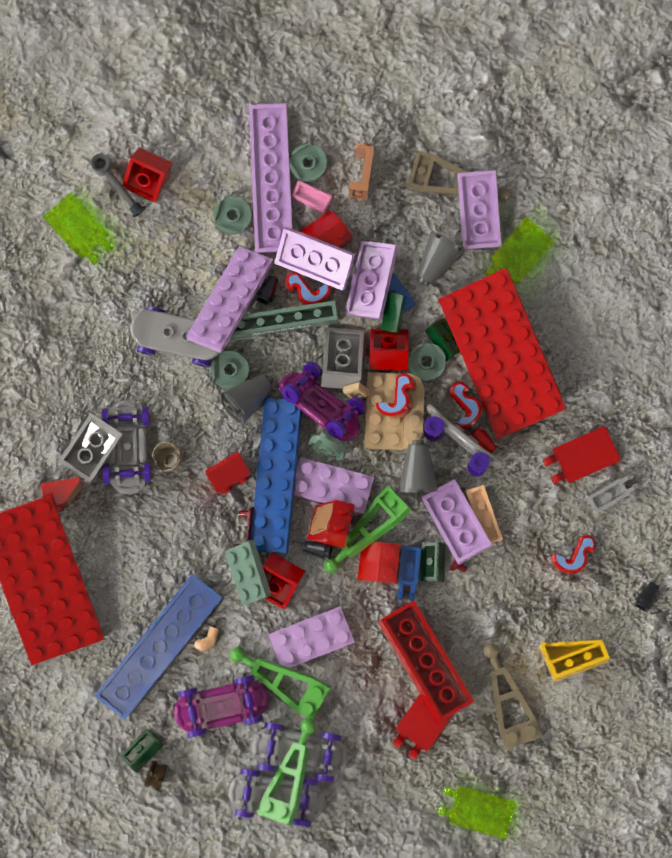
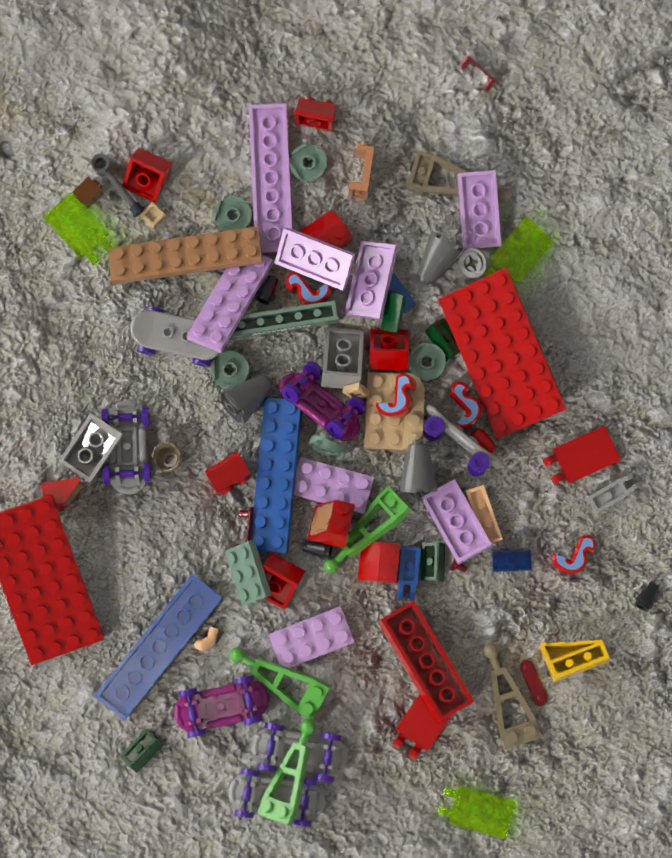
dark brown wheel [144,760,168,791] -> none
bright pink tile [291,180,332,214] -> none
none -> reddish brown brick [72,177,104,209]
none -> medium nougat plate [109,226,263,285]
none -> tan tile [140,202,167,229]
none -> red slope [295,97,337,131]
none -> dark red piece [459,53,499,91]
none -> flat silver gear [459,248,488,278]
none -> clear blue hinge [491,548,532,572]
none -> dark red piece [520,660,548,706]

